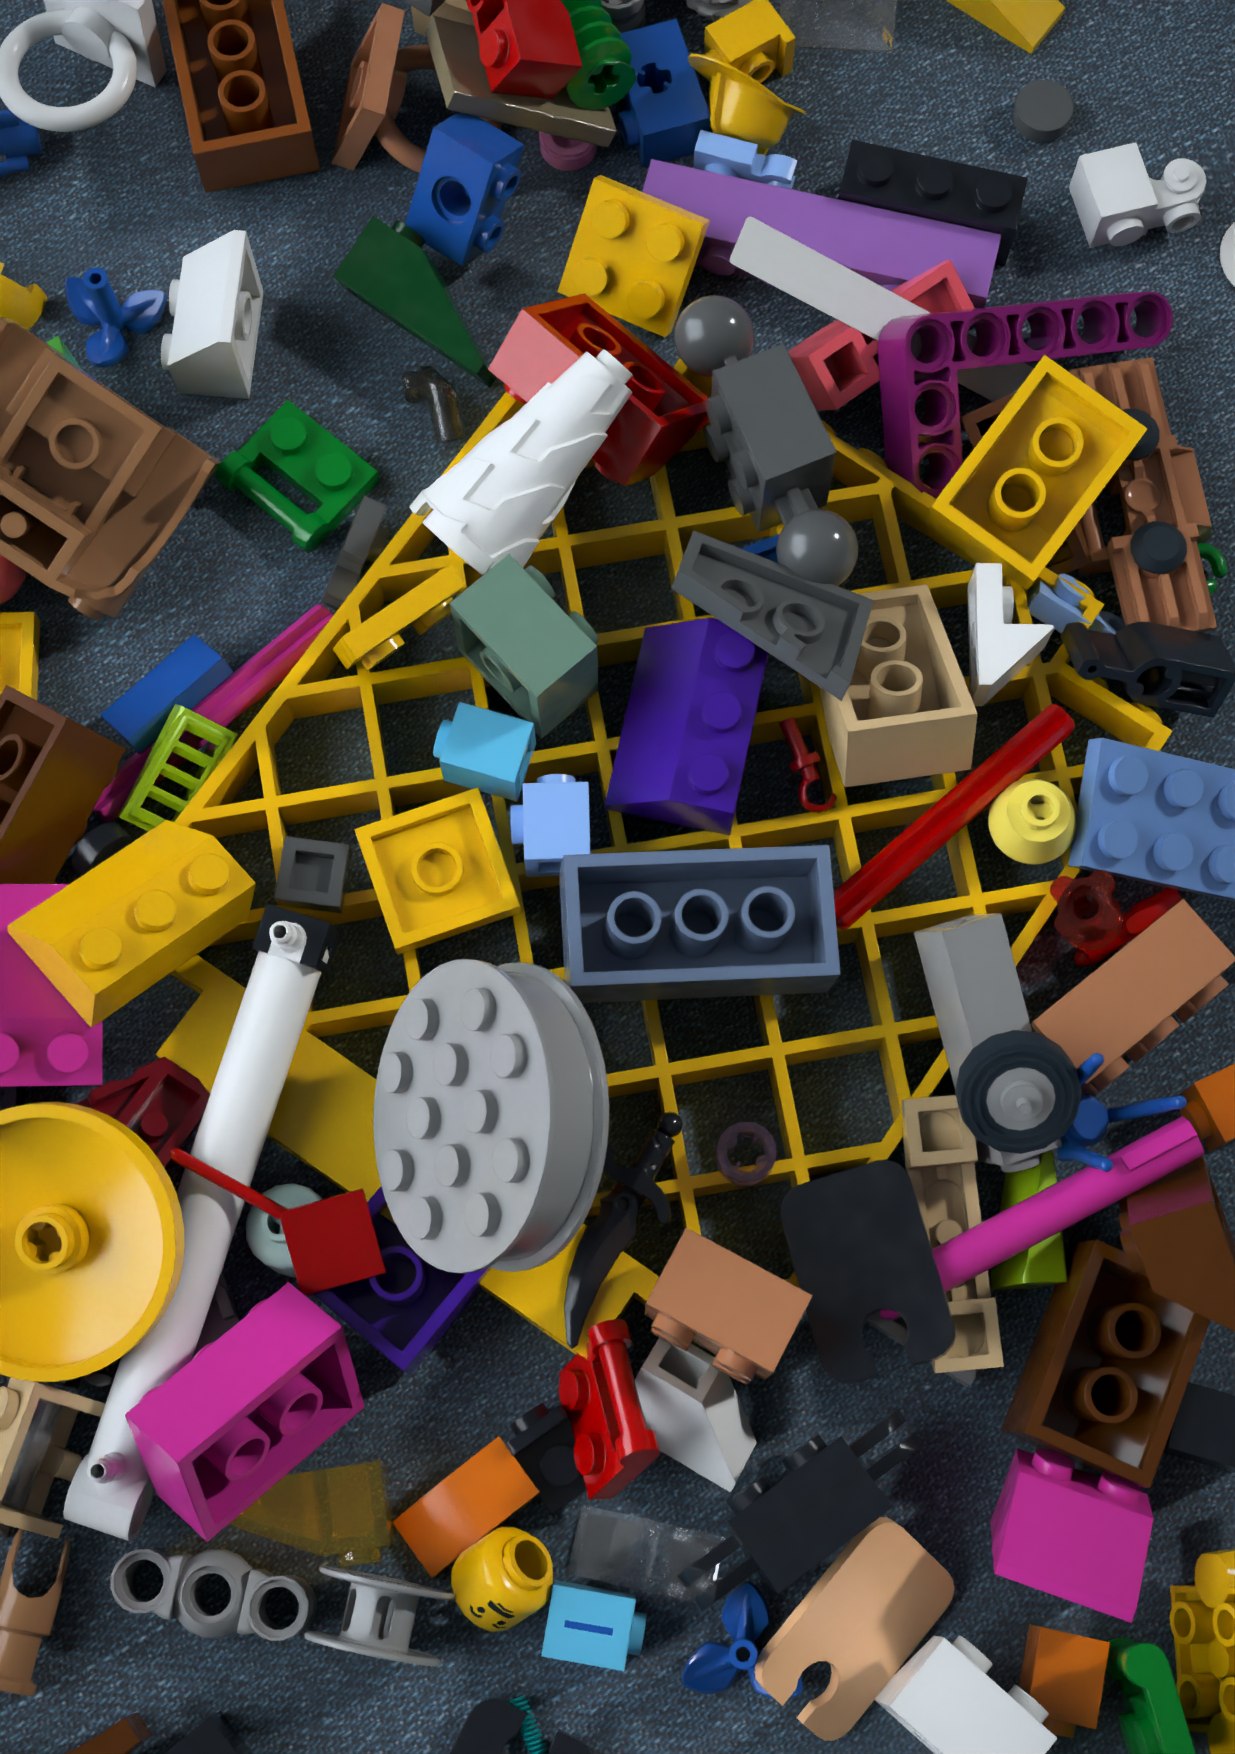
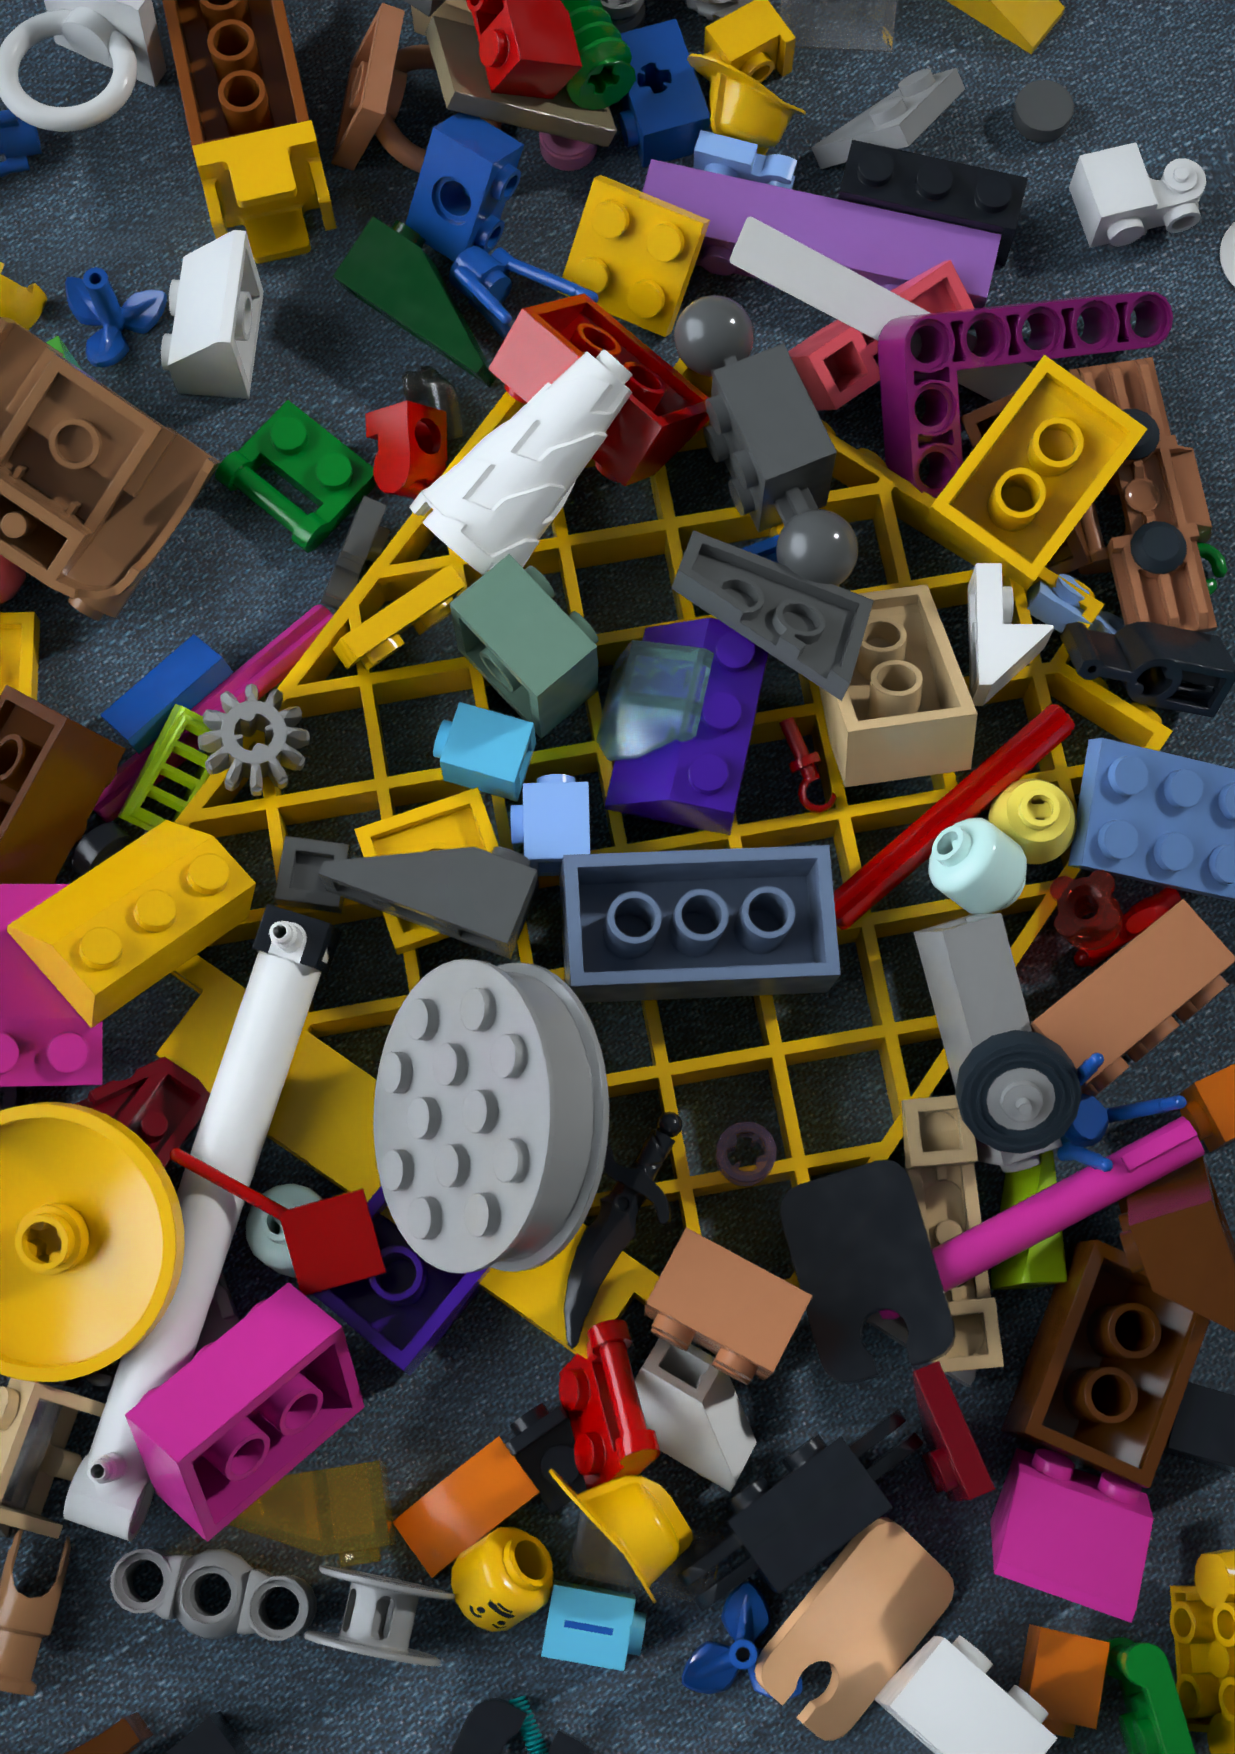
none -> yellow panel [192,120,337,264]
none -> light grey gear [198,683,310,796]
none -> dark grey slope [318,846,539,959]
none -> red leg [365,400,447,500]
none -> blue plant [449,246,599,340]
none -> yellow piece [549,1468,693,1603]
none -> clear light blue slope [596,640,714,761]
none -> light grey wing [811,68,965,169]
none -> dark red wing [912,1361,995,1502]
none -> light aqua head [928,818,1027,914]

